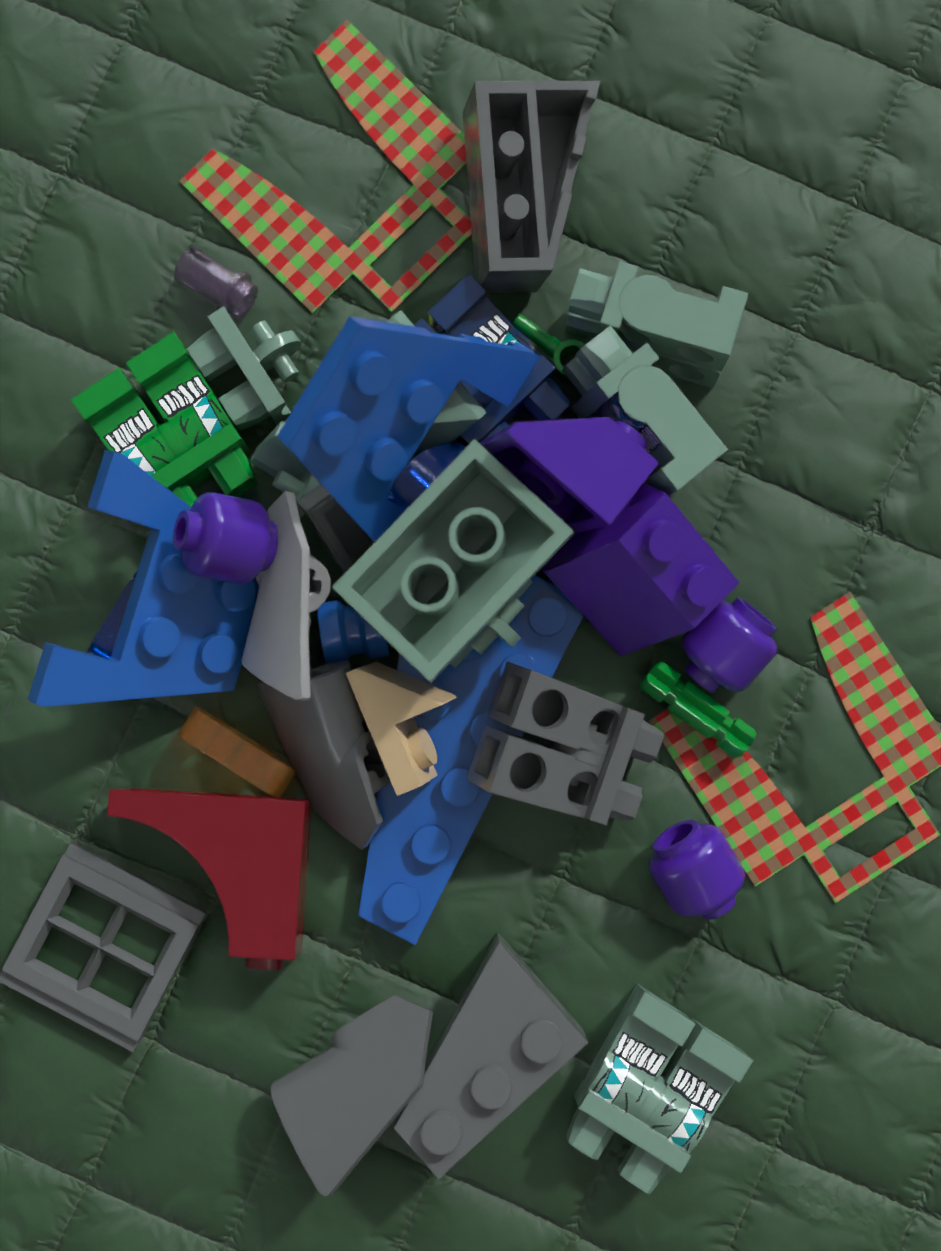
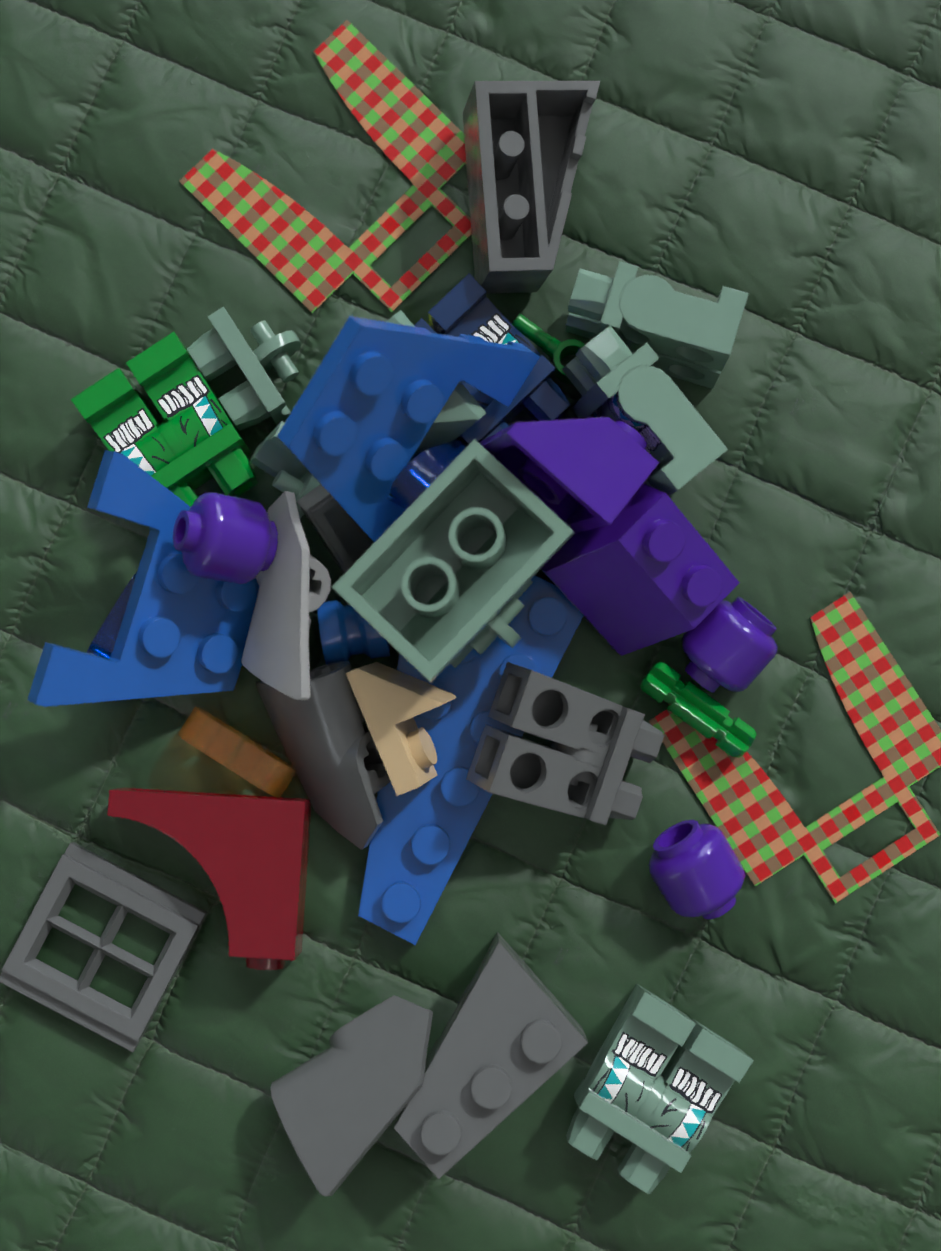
clear purple pin [174,246,258,319] -> none

